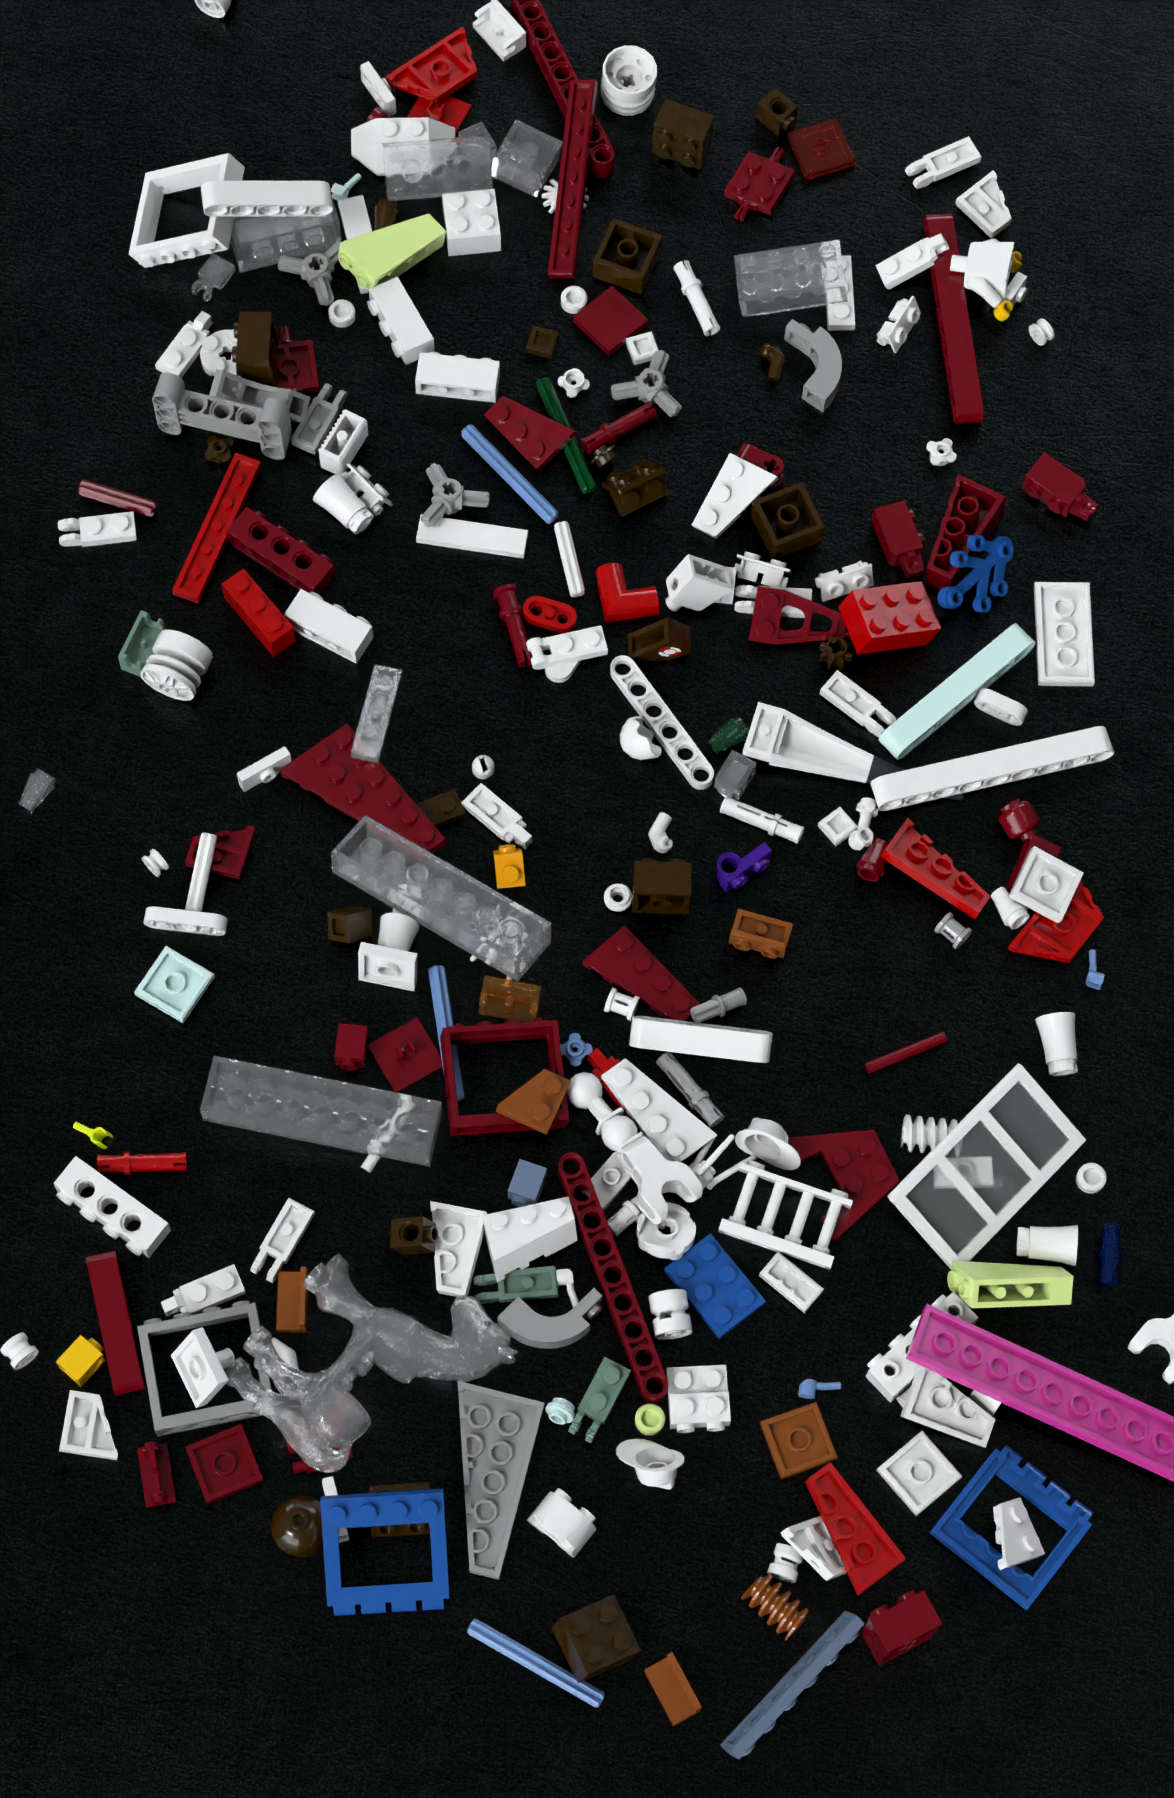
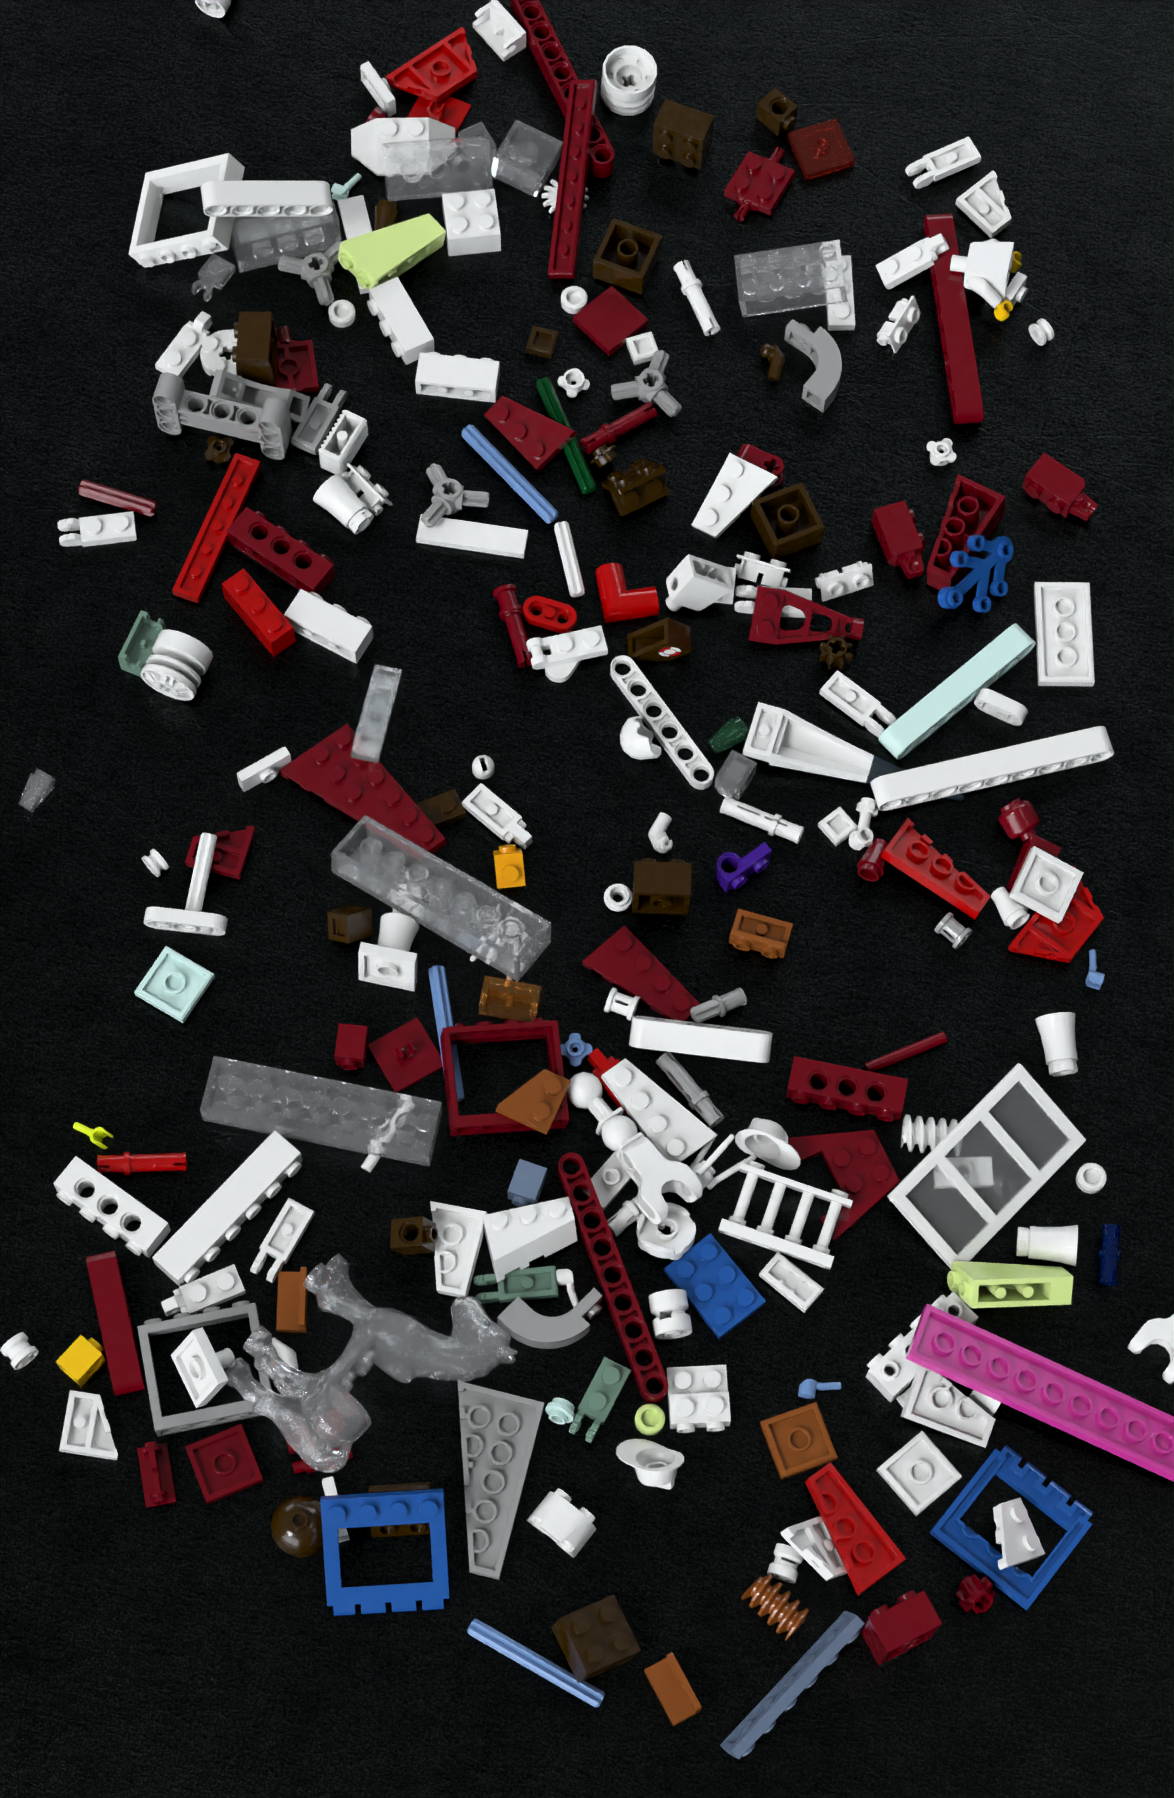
red brick [838,581,941,655] -> none
none -> white brick [152,1130,302,1287]
none -> dark red brick [786,1056,908,1122]
none -> dark red gear [956,1574,996,1614]

